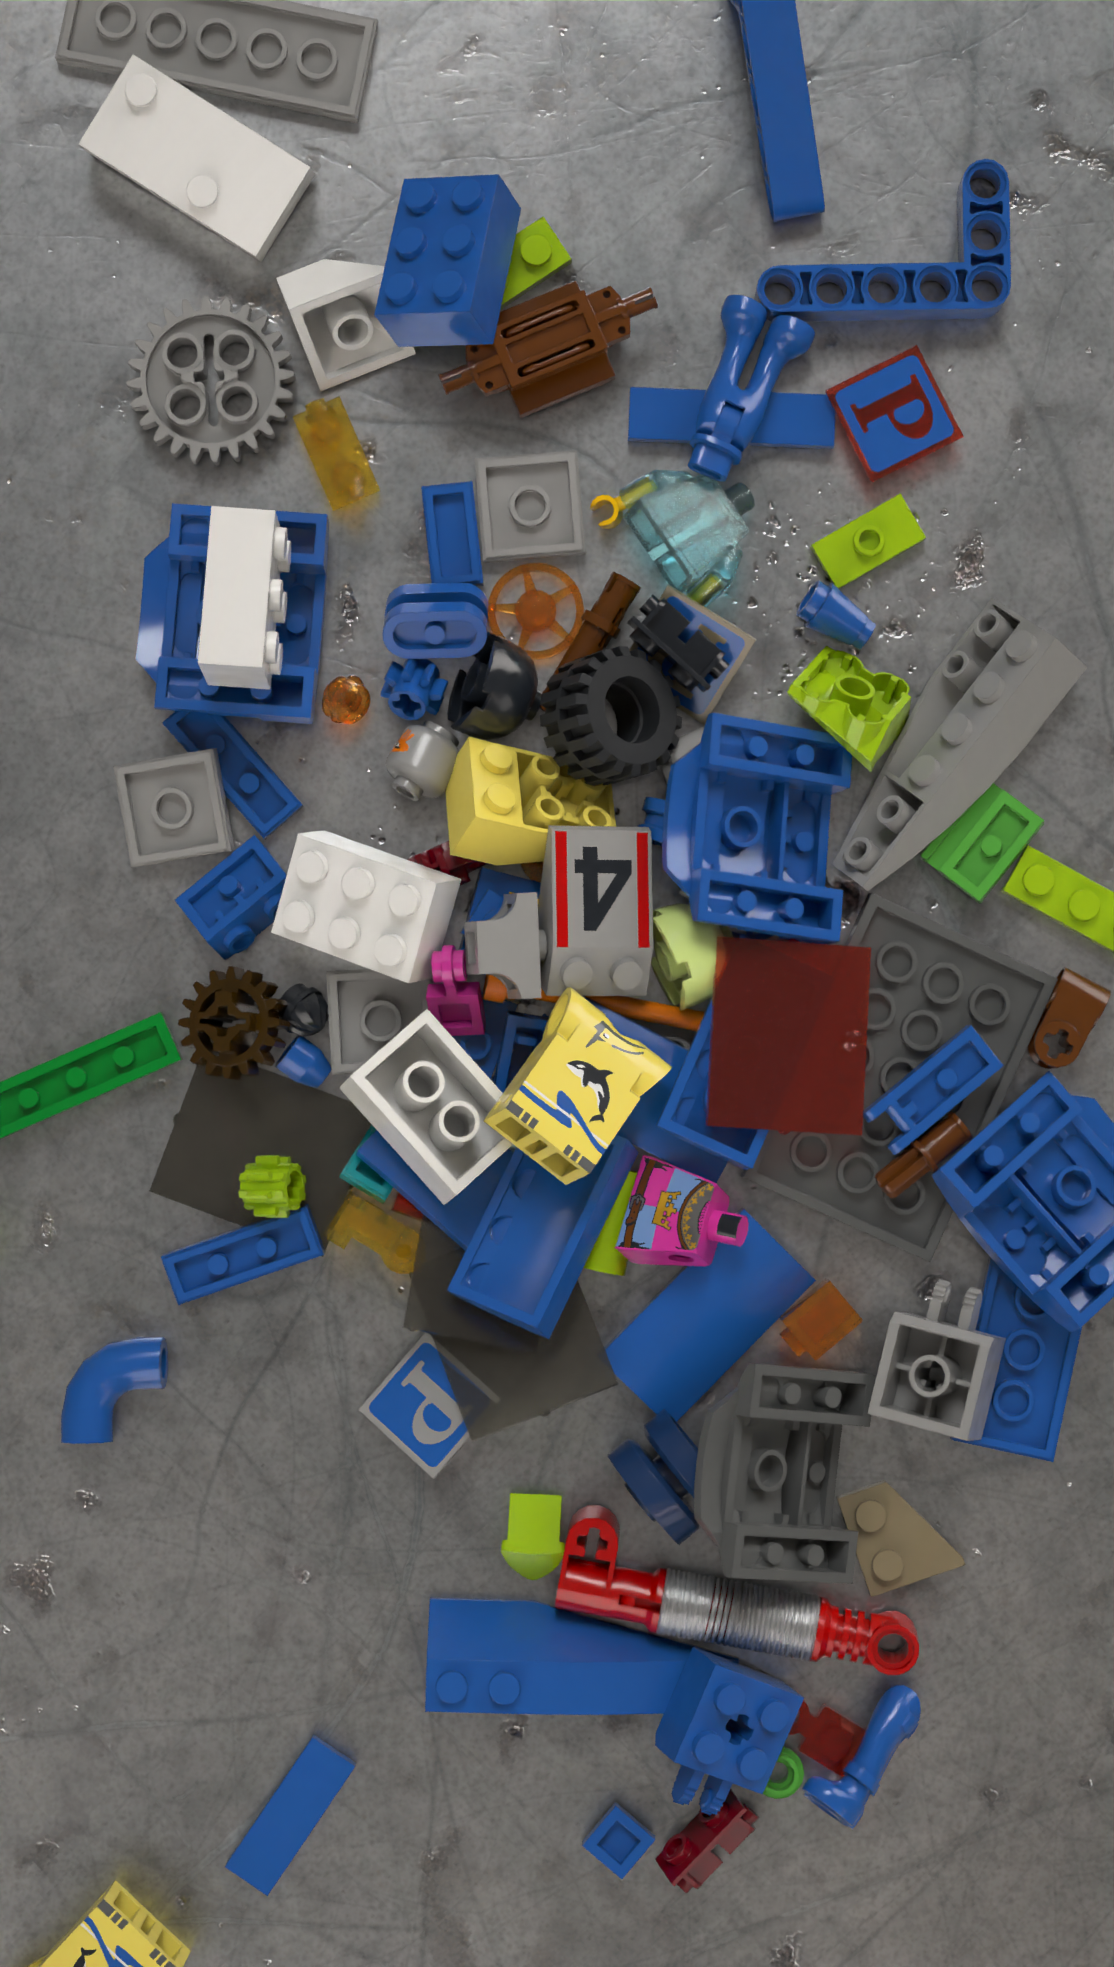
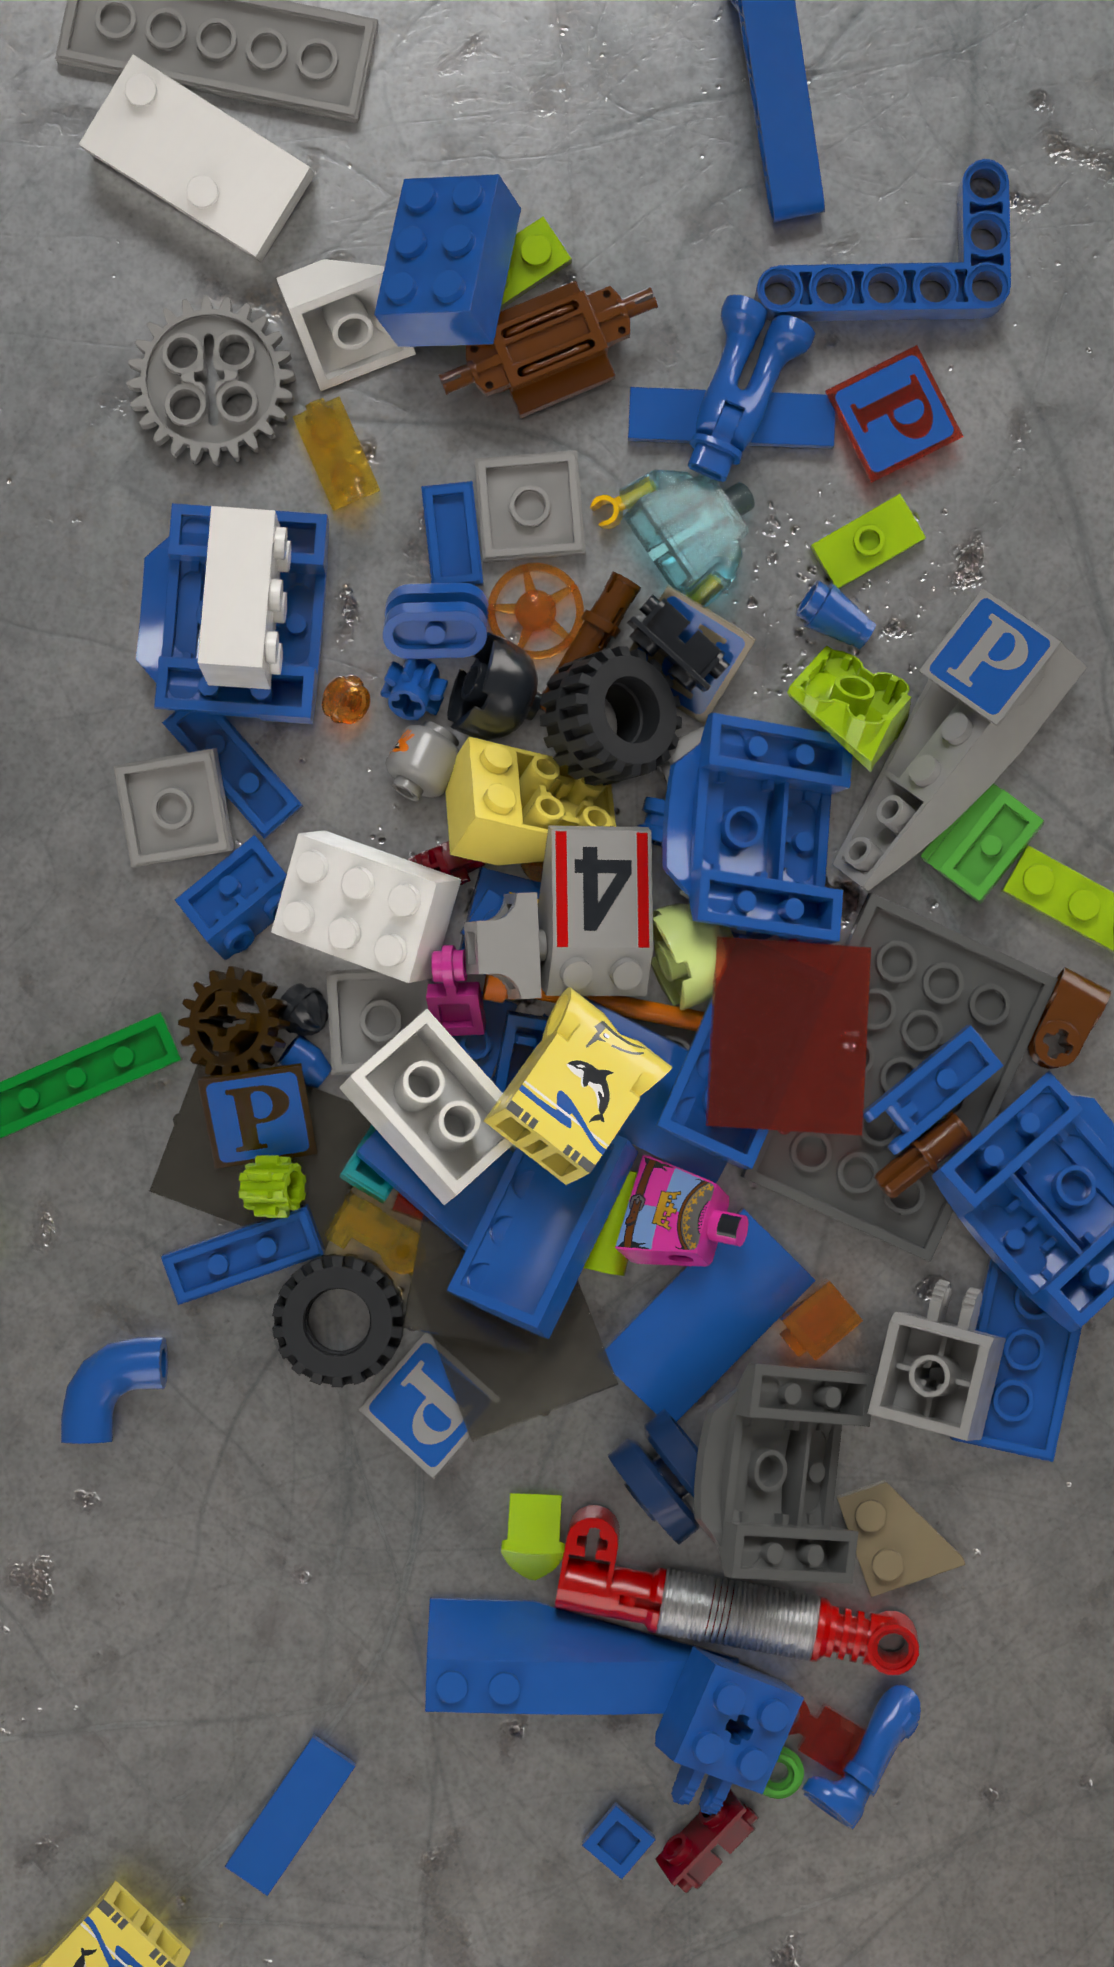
none -> piece [197,1063,318,1169]
none -> black tyre [272,1253,405,1387]
none -> piece [919,588,1063,727]

